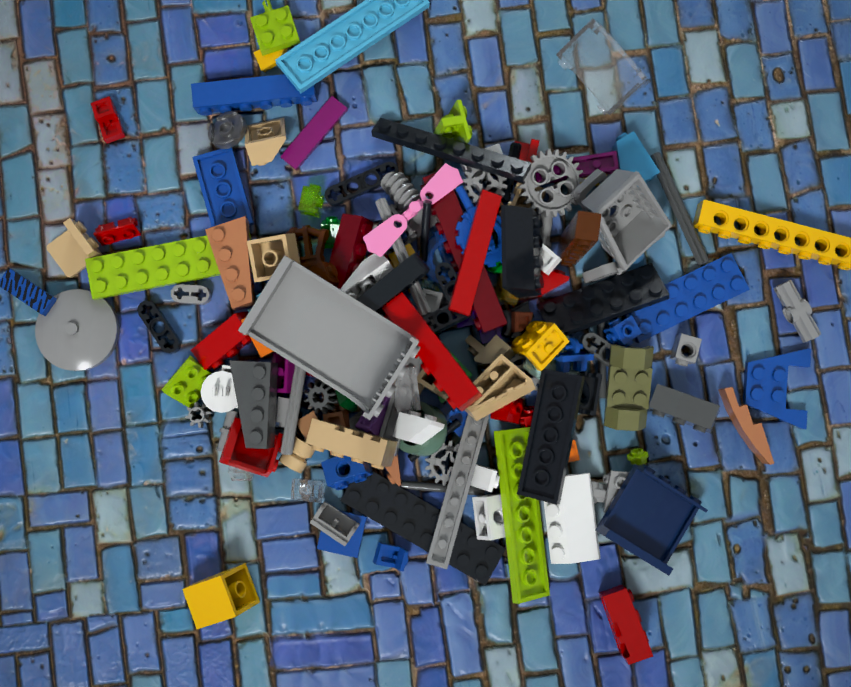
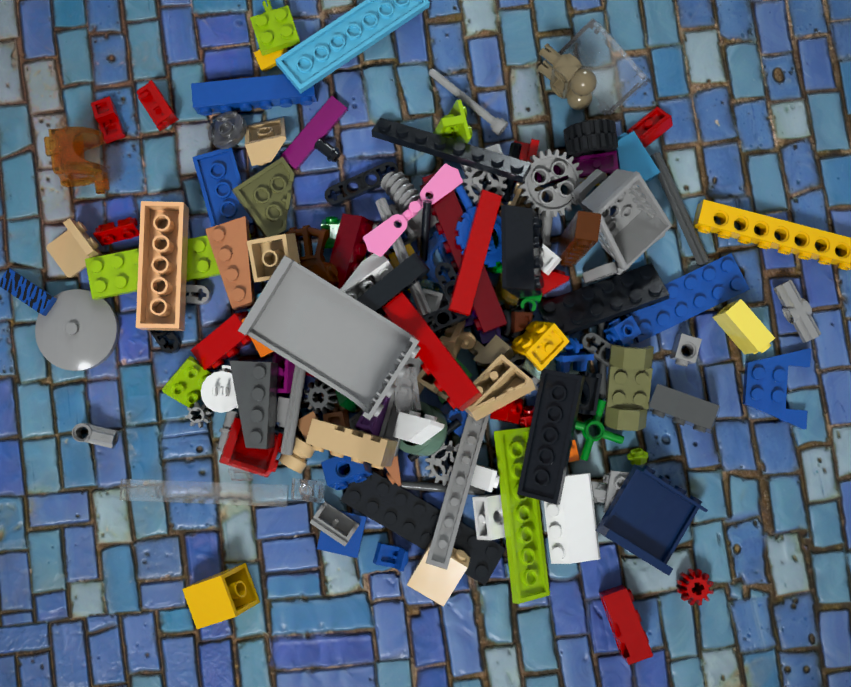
clear neon green brick [298,184,324,218] -> none
nougat slope [718,387,774,465] -> none
none -> clear orange animal [44,127,110,194]
none -> light grey piece [72,423,119,449]
none -> clear plate [120,479,289,507]
none -> red hinge [136,80,179,131]
none -> light nougat brick [136,201,189,331]
none -> olive plate [232,156,294,237]
none -> black pin [314,138,341,162]
none -> tan brick [407,540,471,607]
none -> light grey piece [429,68,509,136]
none -> tan hips [440,320,476,359]
none -> green tile [520,293,542,312]
none -> dark tan piece [537,43,597,110]
none -> black tyre [563,119,618,157]
none -> green bar [575,399,624,461]
none -> red slope [627,106,673,148]
none -> red gear [676,568,714,606]
none -> light yellow brick [712,299,775,355]

